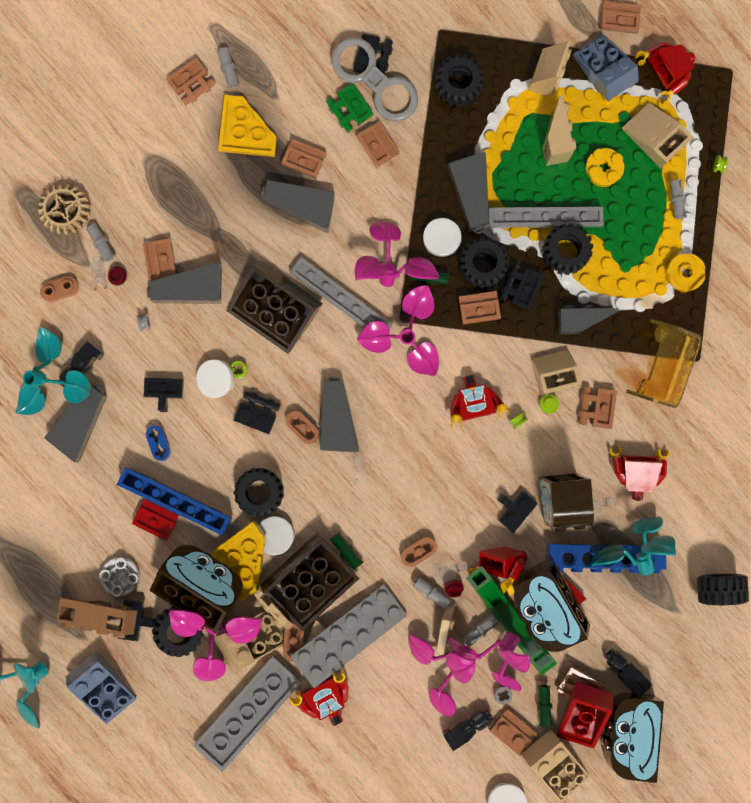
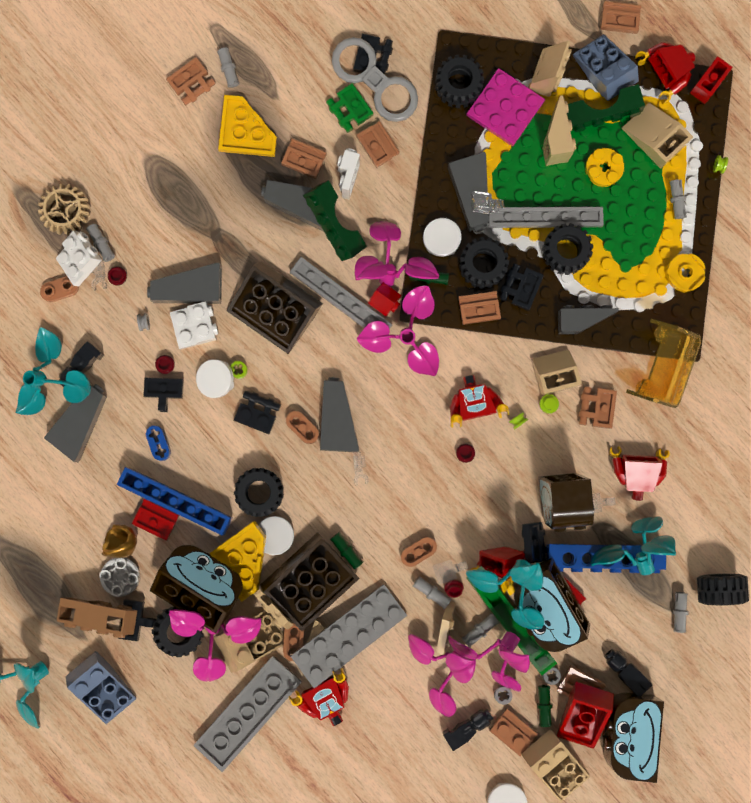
nougat plate [143,238,177,281] -> none
black plate [497,491,538,533] -> none
none -> white plate [56,230,102,287]
none -> pearl gold hair [102,525,137,558]
none -> dark red plate [155,355,175,374]
none -> white plate [170,301,219,350]
none -> dark green arch [303,180,367,261]
none -> white plate [337,148,360,200]
none -> red brick [368,282,402,316]
none -> dark red plate [456,444,475,463]
none -> dark pink plate [466,68,545,147]
none -> teal plant [466,559,545,629]
none -> clear plate [471,191,504,214]
none -> black plate [522,522,547,563]
none -> light grey bush [542,667,561,685]
none -> dark green arch [567,84,645,132]
none -> light grey pin [673,592,689,633]
none -> red brick [690,56,733,104]

